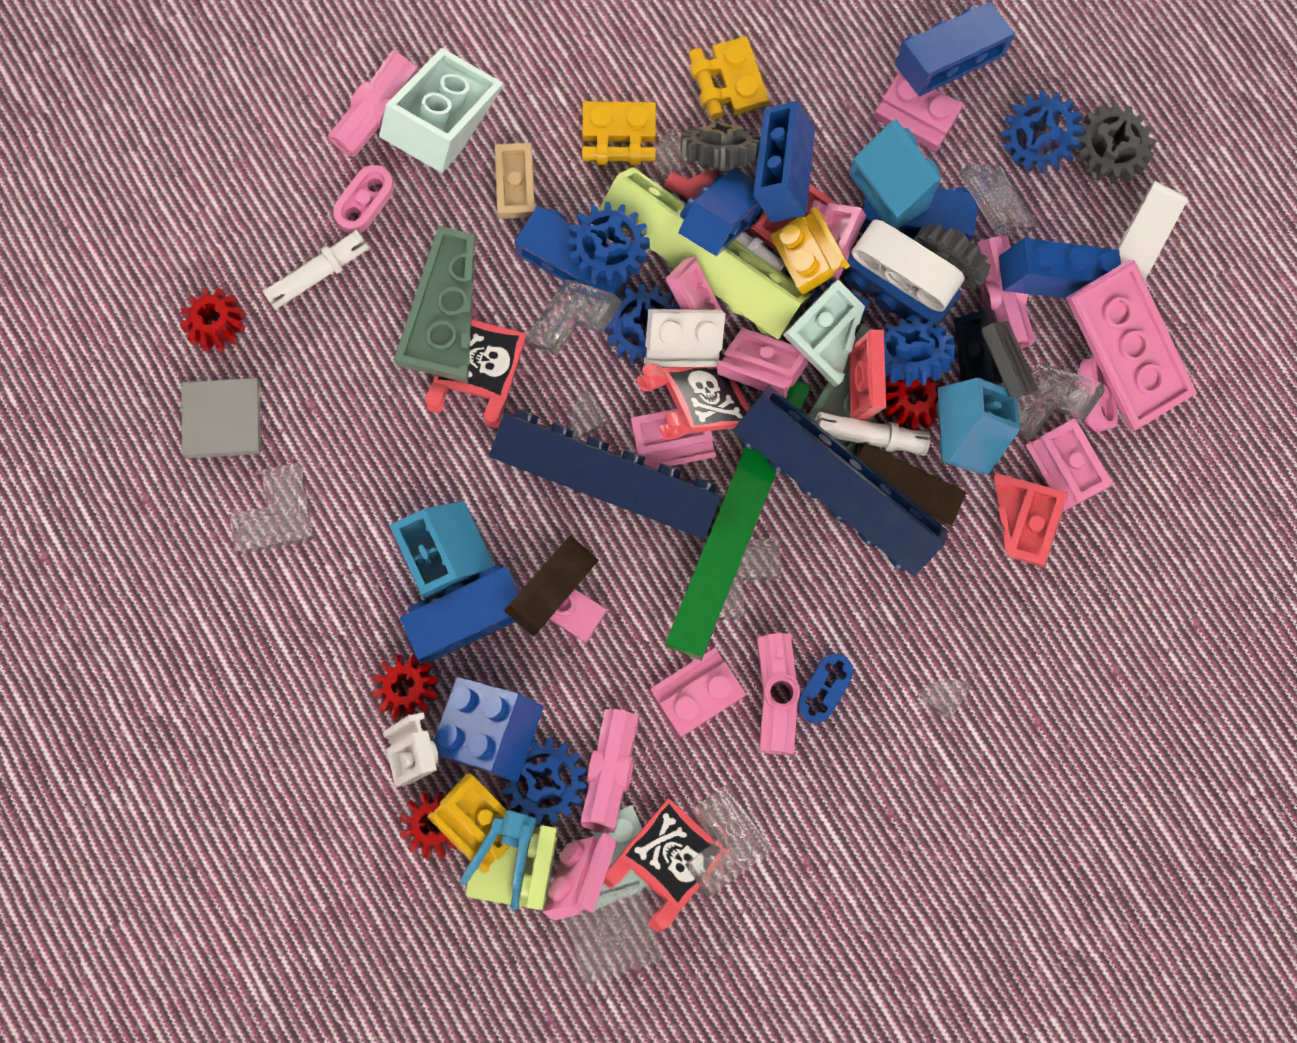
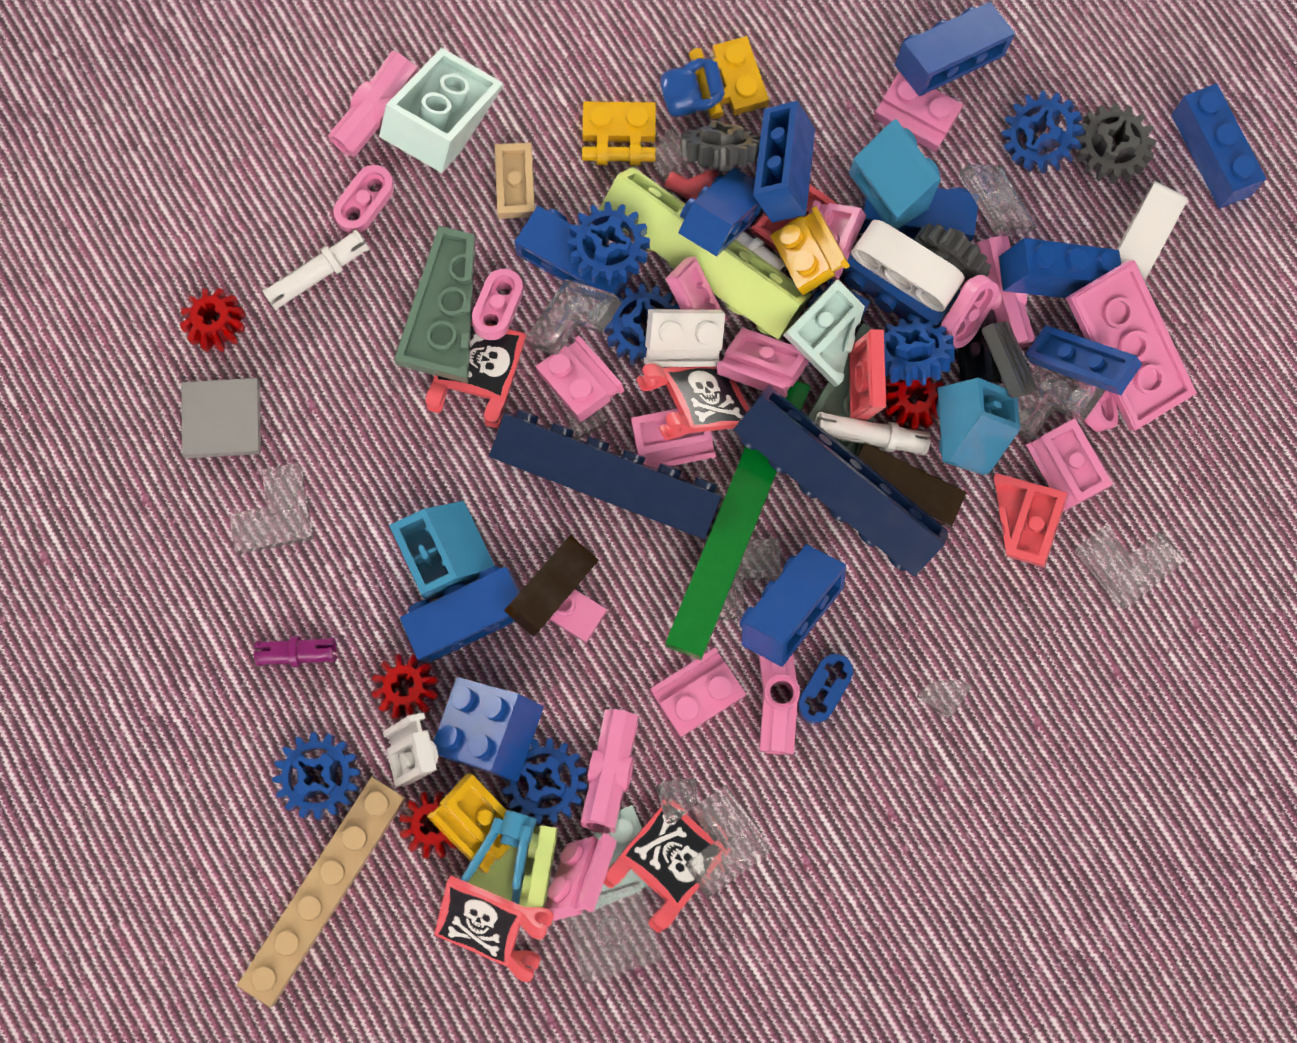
none -> tan plate [237,777,407,1008]
none -> magenta pin [254,636,337,668]
none -> blue gear [272,732,362,820]
none -> flag [434,876,553,982]
none -> bright pink plate [472,269,523,340]
none -> bright pink plate [535,335,624,423]
none -> clear tile [656,779,697,824]
none -> blue piece [660,58,725,117]
none -> blue brick [740,544,846,667]
none -> bright pink plate [941,275,999,348]
none -> blue plate [1025,325,1142,396]
none -> clear plate [1073,525,1185,610]
none -> blue brick [1171,83,1267,209]

